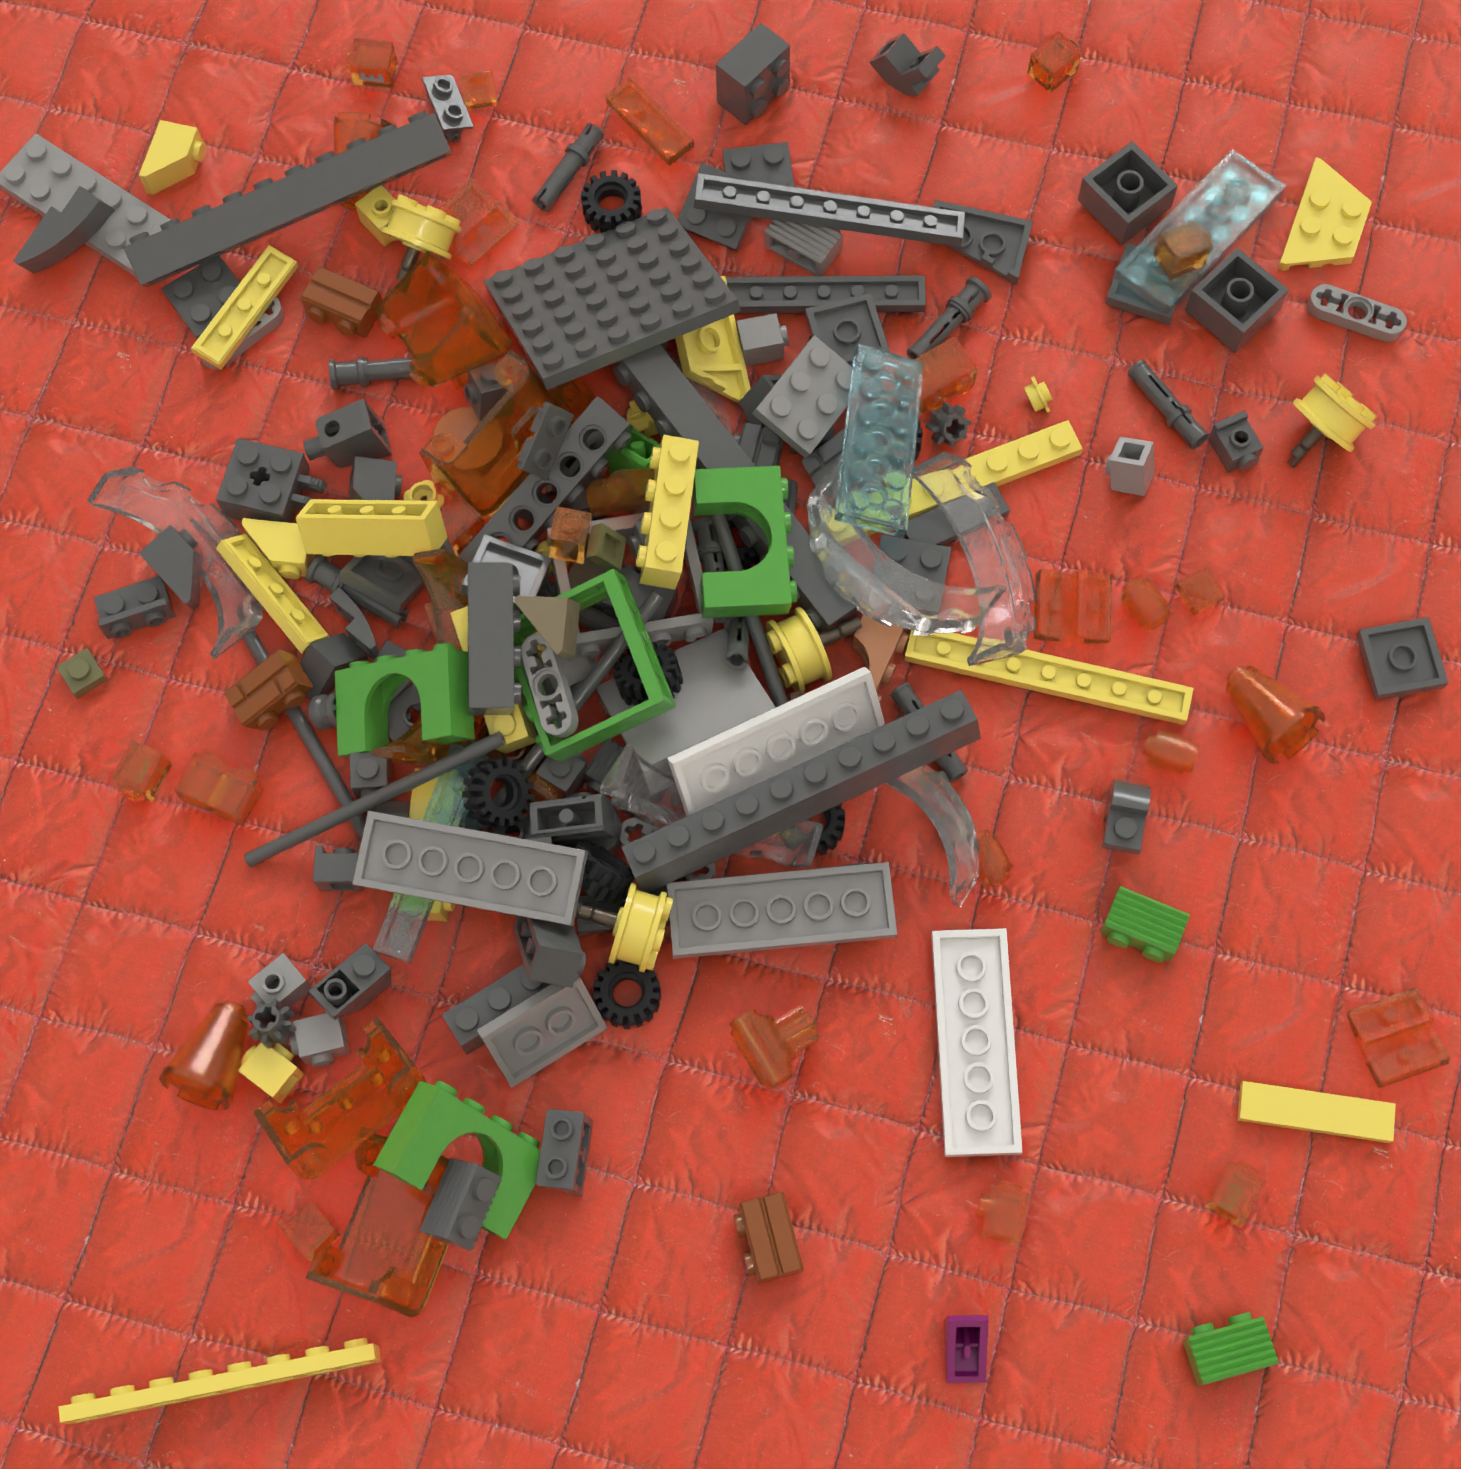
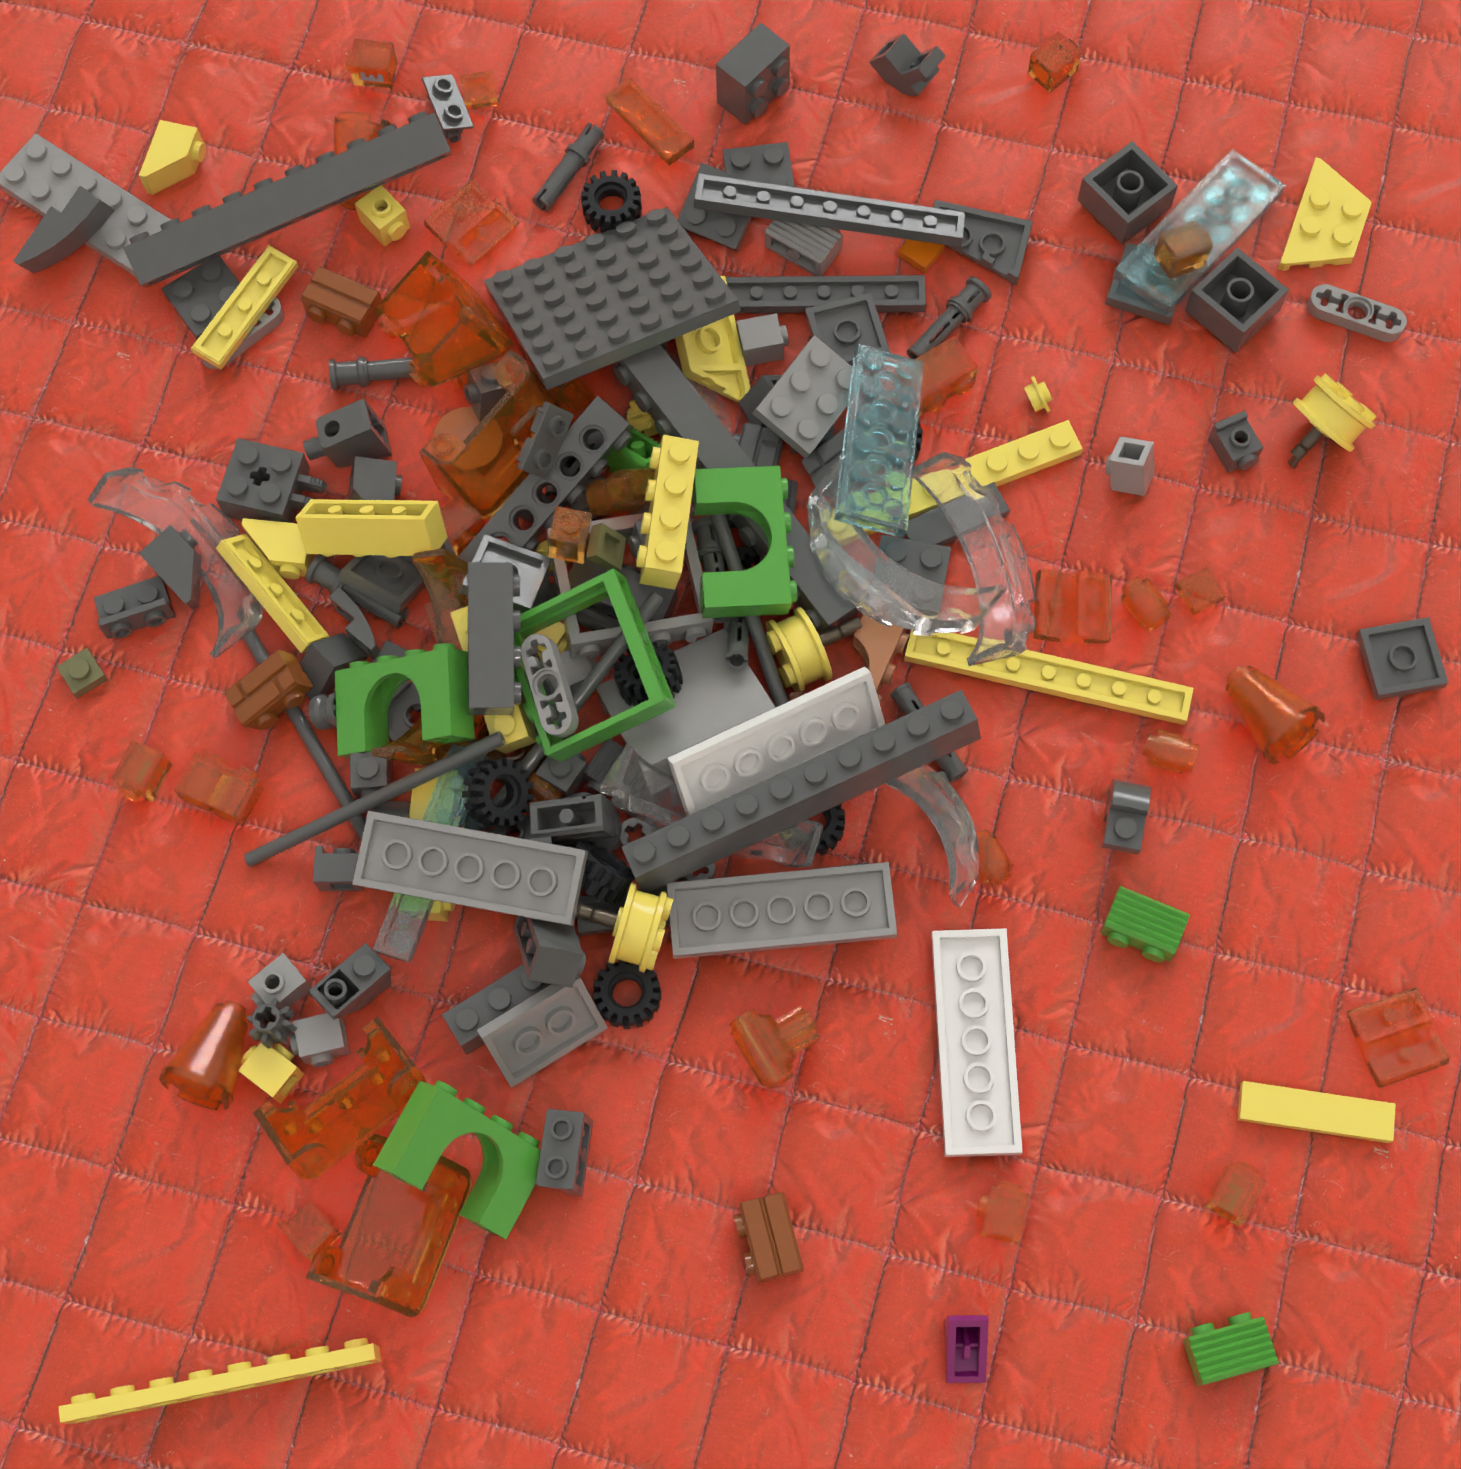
light yellow wheel [380,194,462,292] -> none
light yellow plate [403,480,445,508] -> none
dark grey brick [419,1157,502,1250] -> none
dark tan slope [513,595,580,661] -> none
dark grey gear [925,401,971,447] -> none
dark grey pin [1127,360,1209,449] -> none
none -> orange tile [898,239,945,274]

